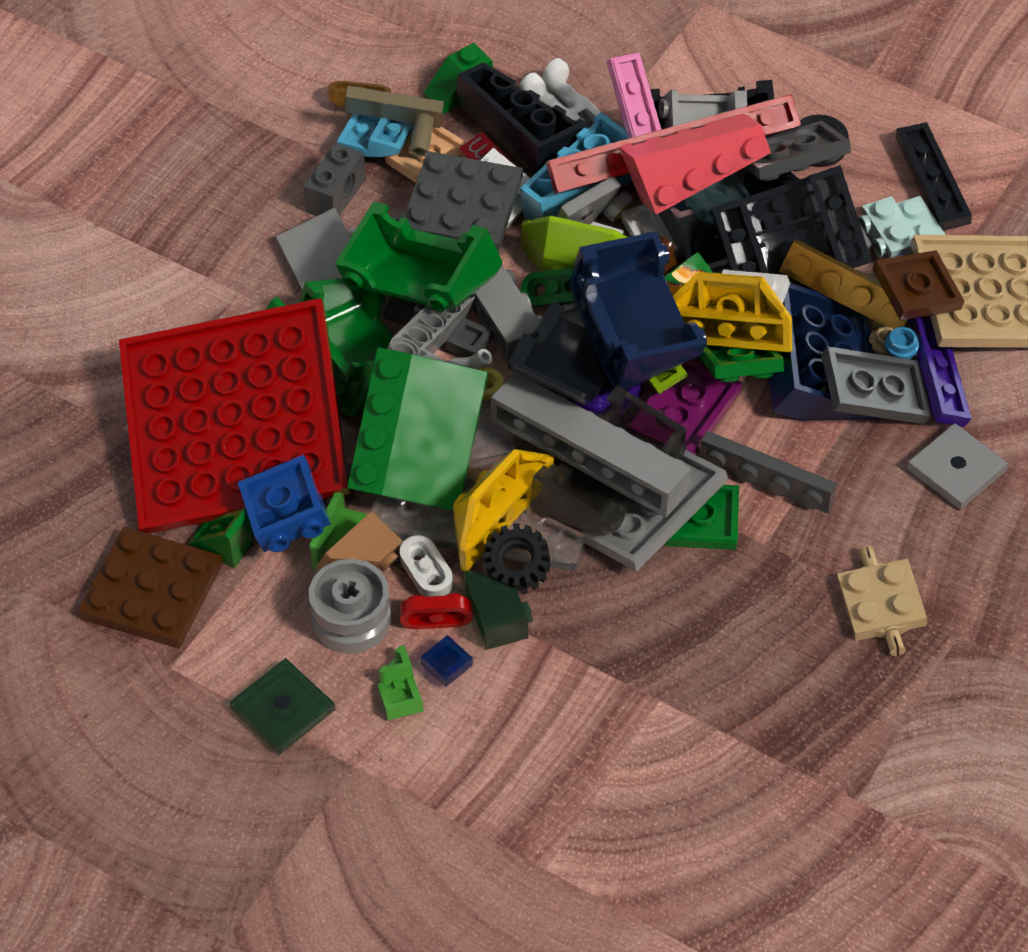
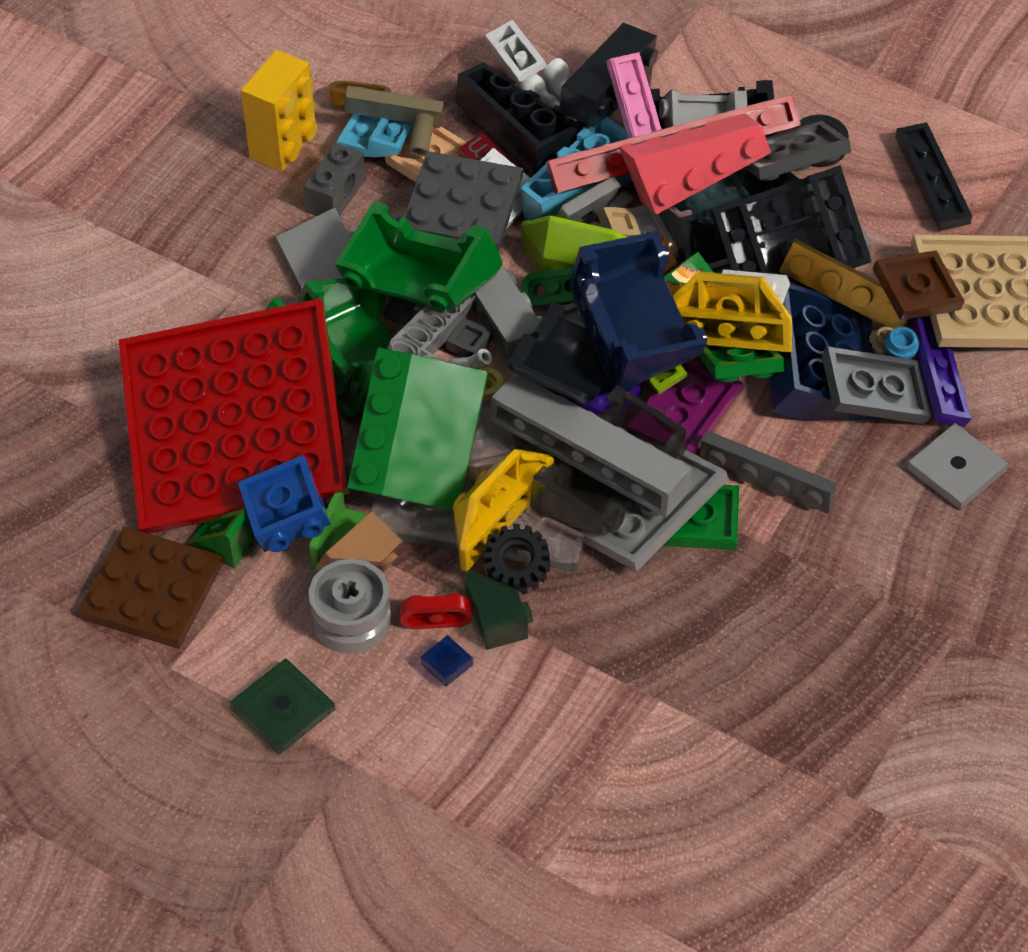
bright green slope [377,645,424,721] -> none
white plate [400,535,453,597] -> none
green slope [423,43,493,115] -> none
tan plate [837,546,927,656] -> none
light aqua plate [858,196,945,259] -> none
none -> yellow brick [241,49,317,172]
none -> white slope [485,20,547,82]
none -> black wedge [559,22,658,126]
none -> tan plate [597,207,641,237]

